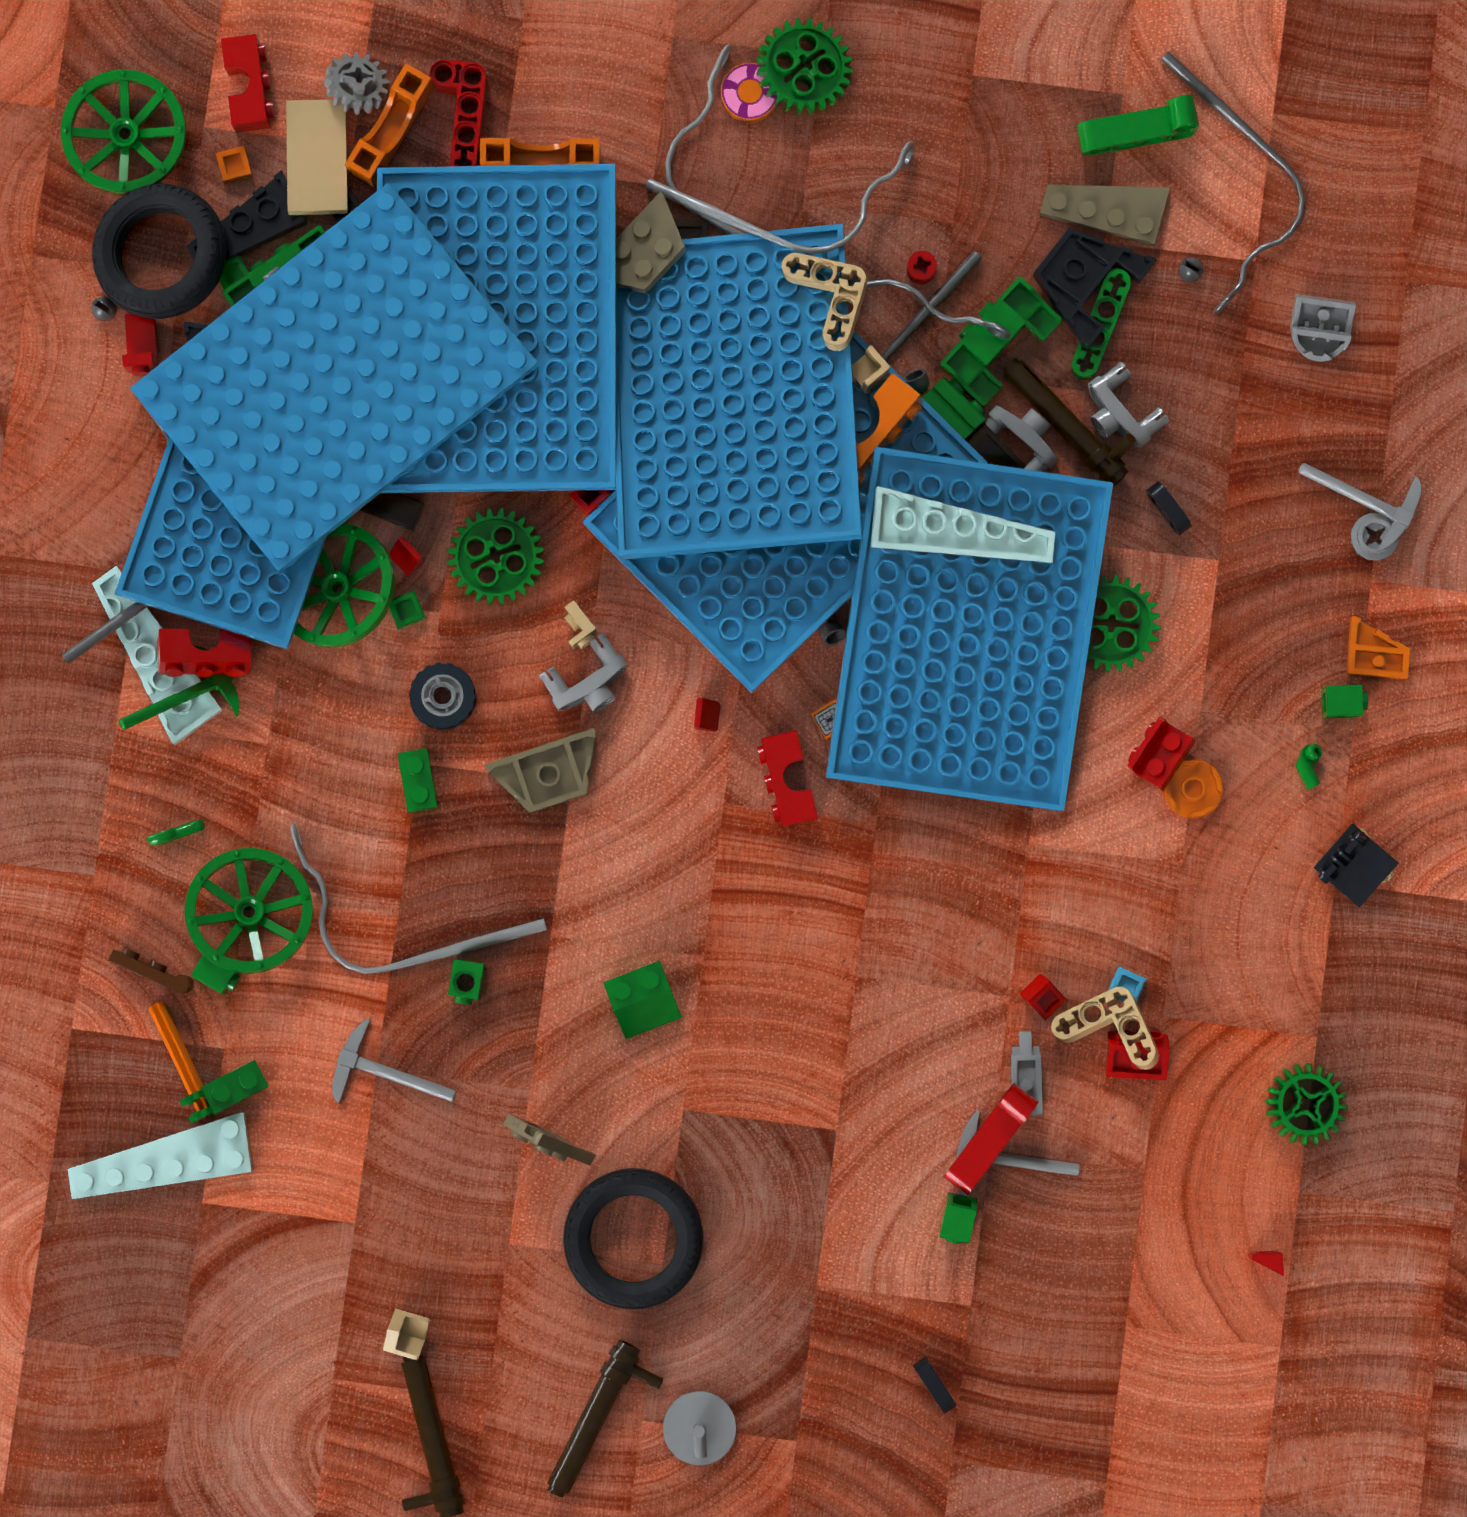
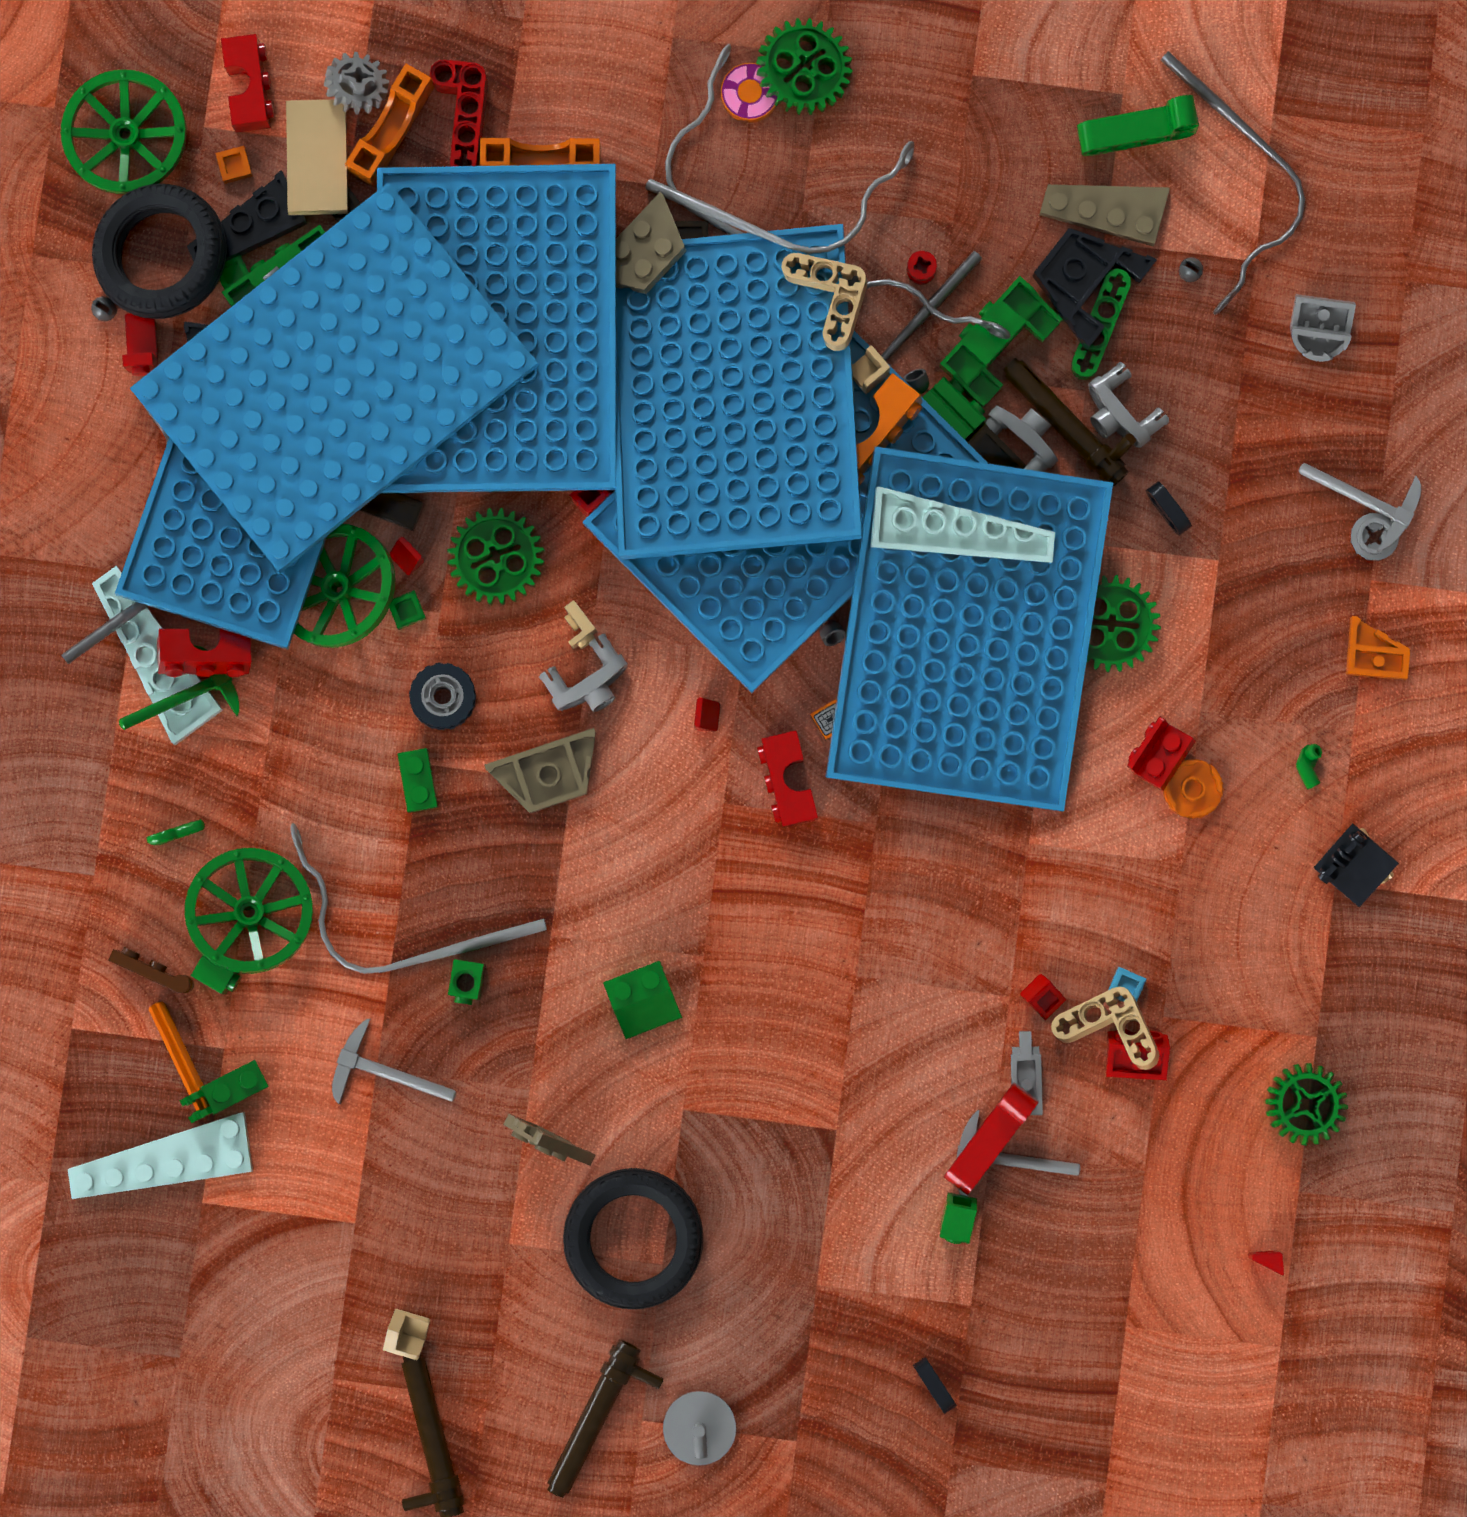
green brick [1321,685,1368,719] -> none

